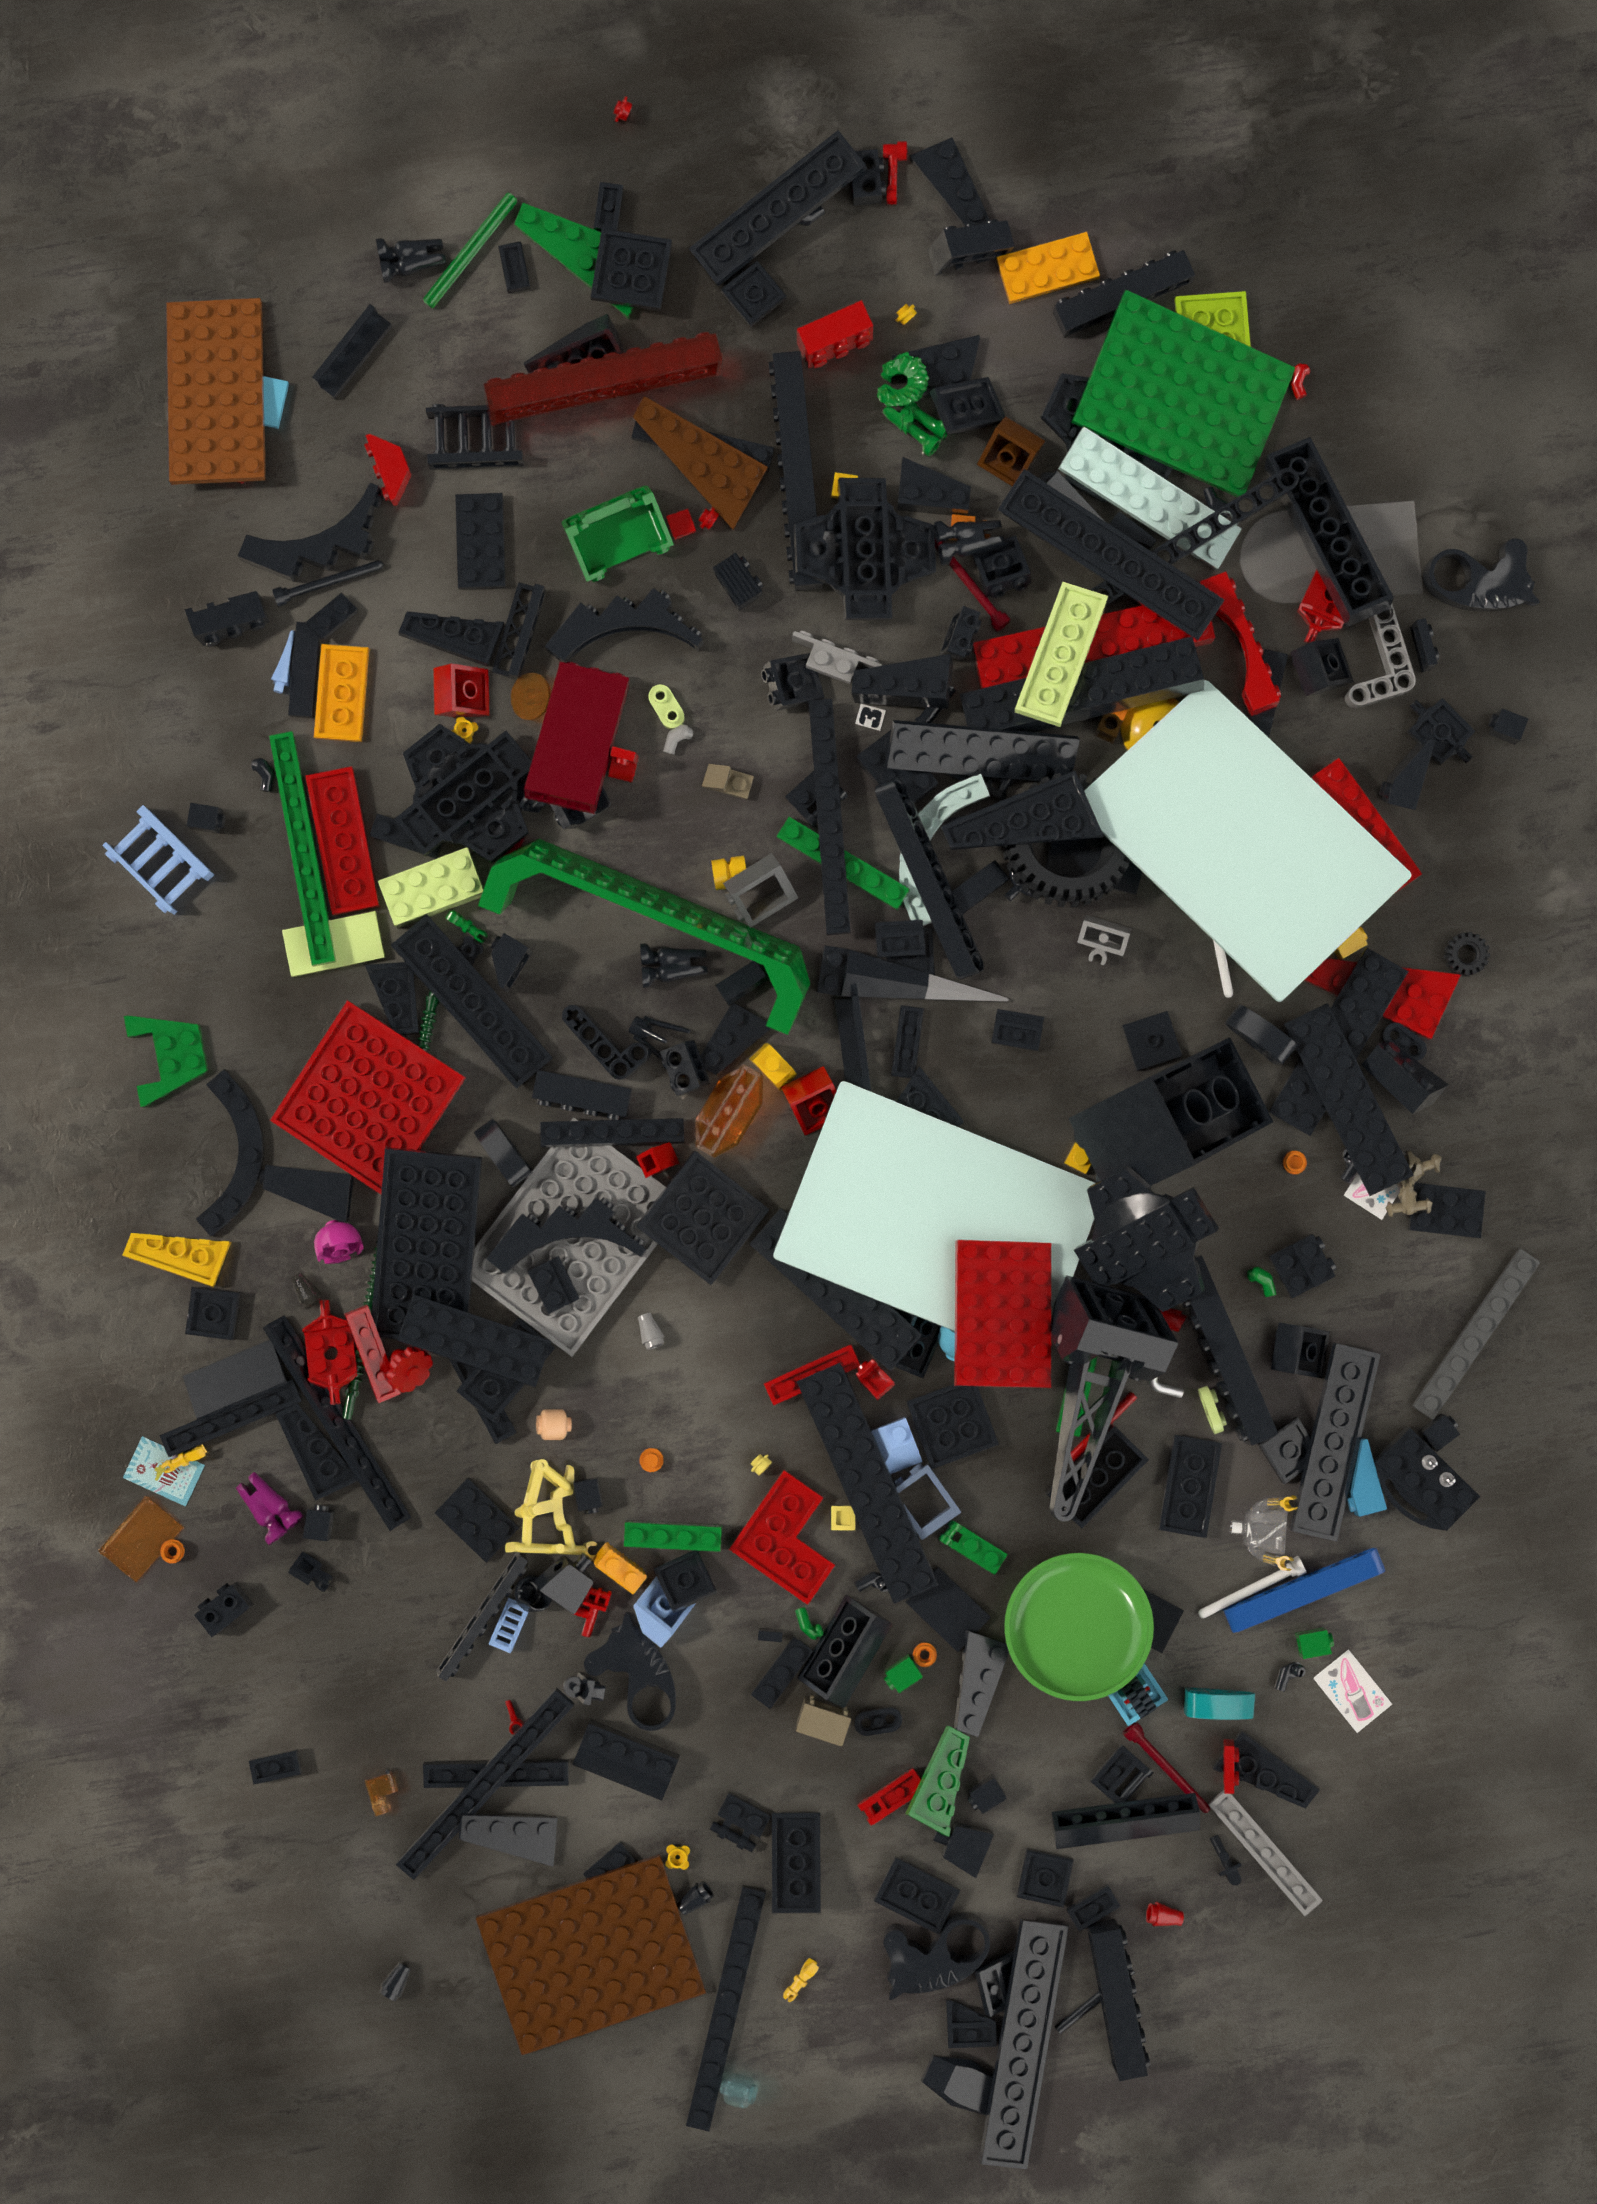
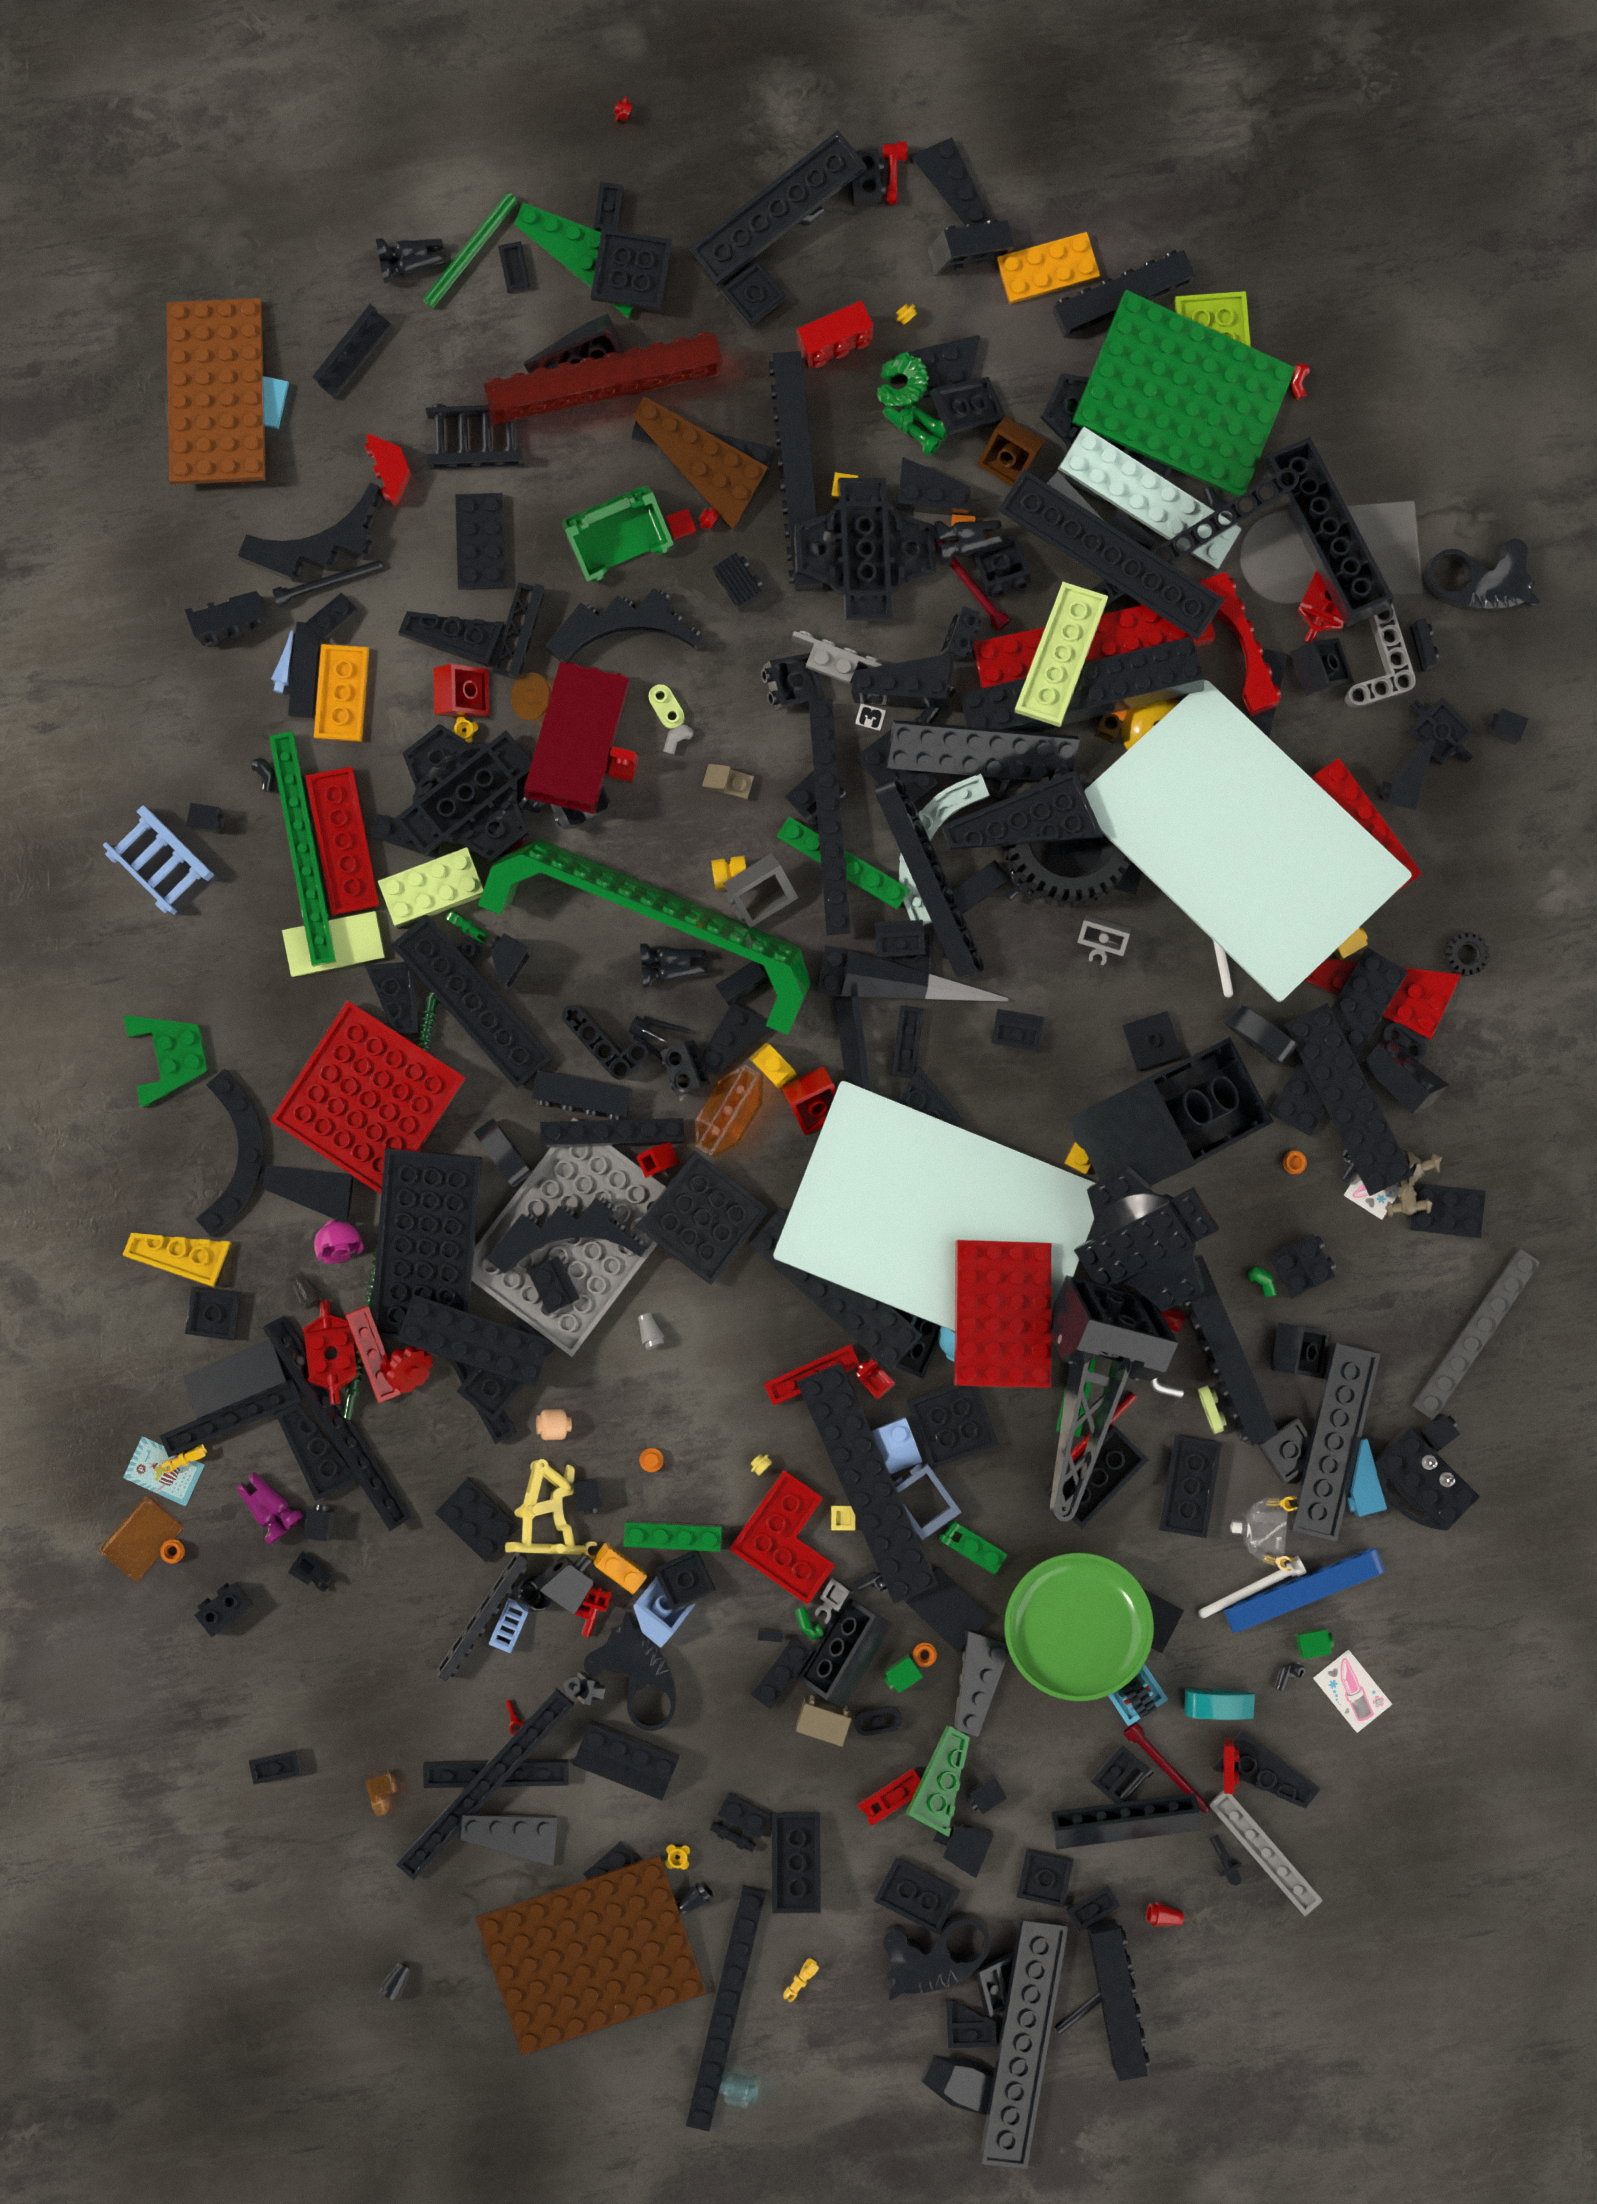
none -> plate [815,1578,854,1624]

